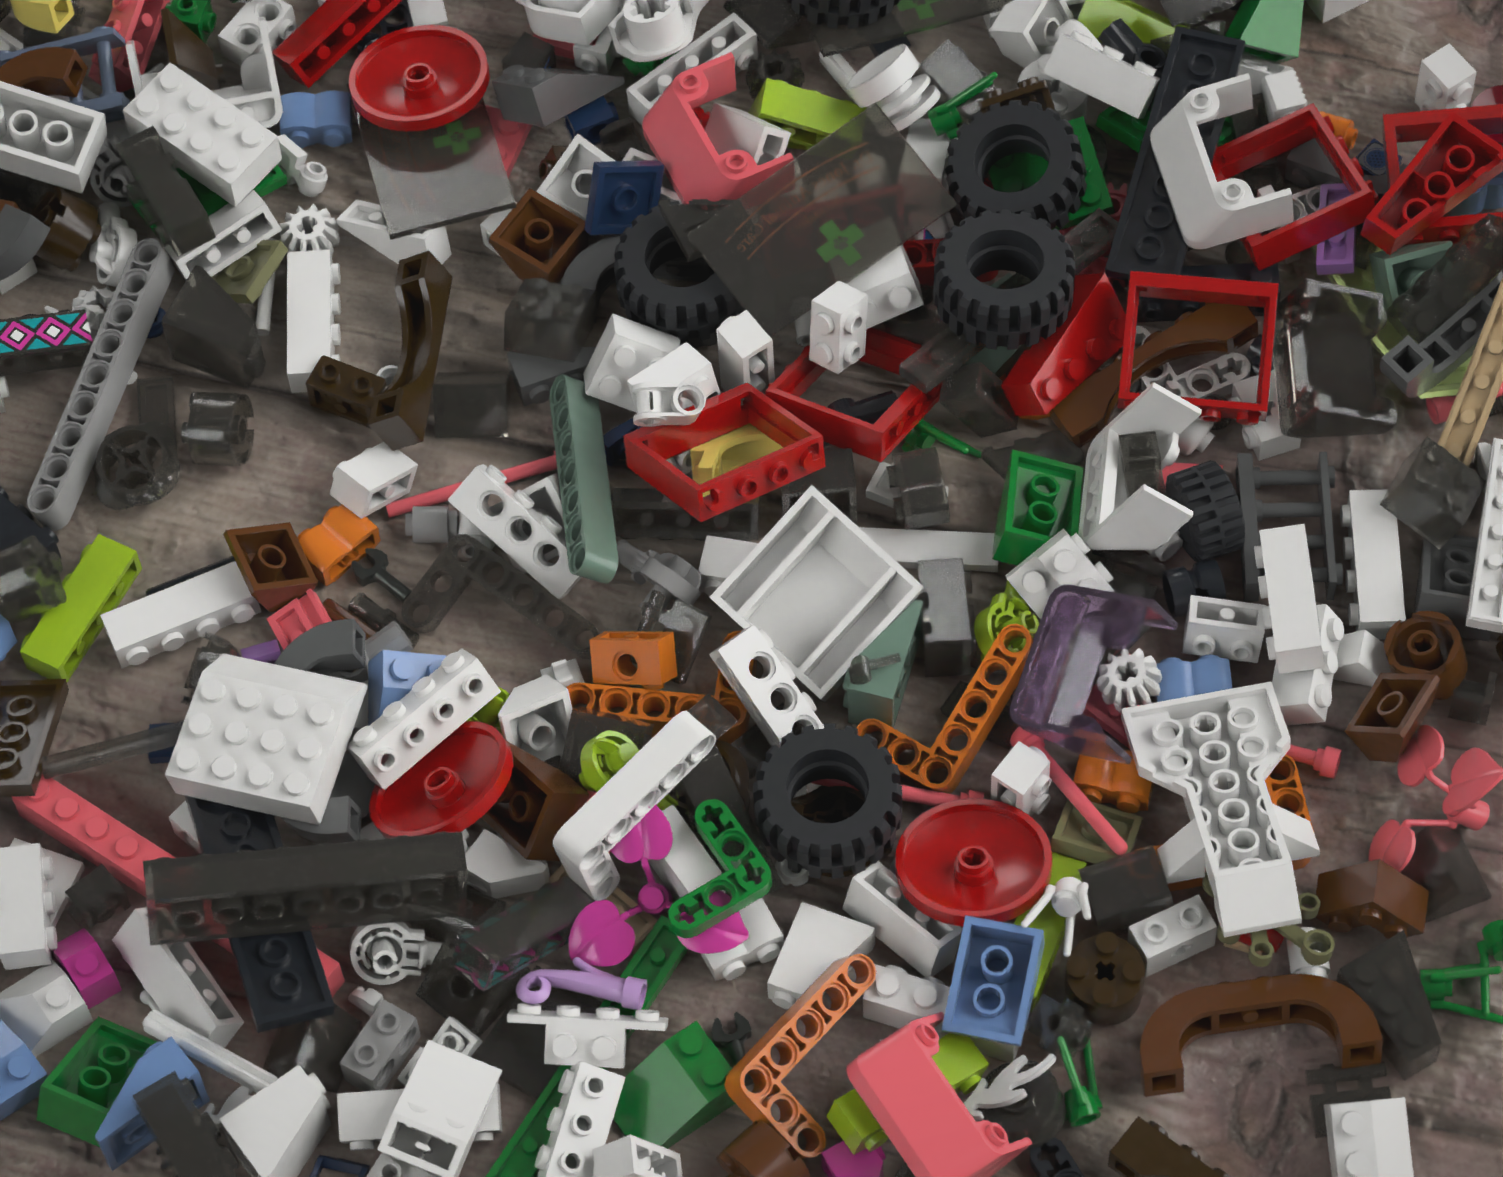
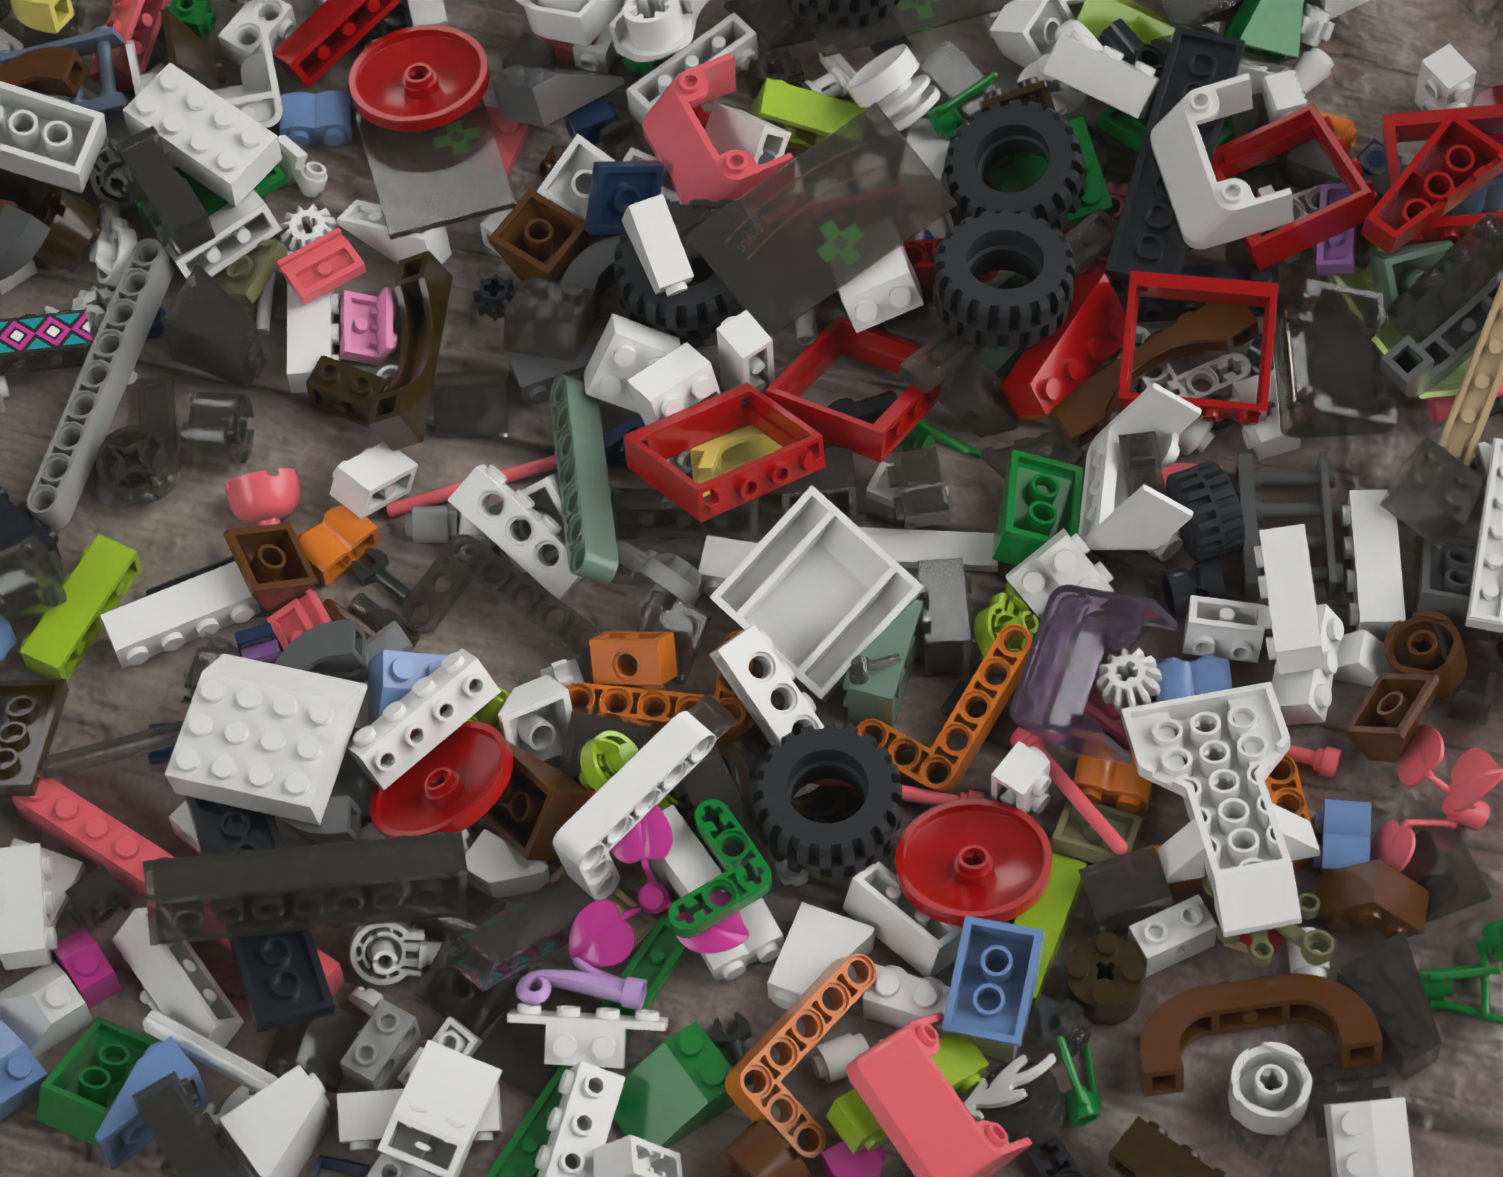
white piece [632,381,706,427] -> none
white brick [809,281,868,374] -> none
white plant [1021,877,1091,957] -> none
none -> coral cylinder [224,468,300,526]
none -> dark blue tile [234,623,275,657]
none -> coral plate [276,228,367,306]
none -> bright pink bracket [339,287,397,366]
none -> black gear [473,274,519,321]
none -> white slope [621,194,694,297]
none -> white bush [802,66,848,98]
none -> white brick [810,1033,869,1084]
none -> white brick [1228,1042,1312,1136]
none -> white cone [1293,47,1334,94]
none -> white gear [1300,4,1335,47]
none -> medium blue brick [1313,799,1371,873]

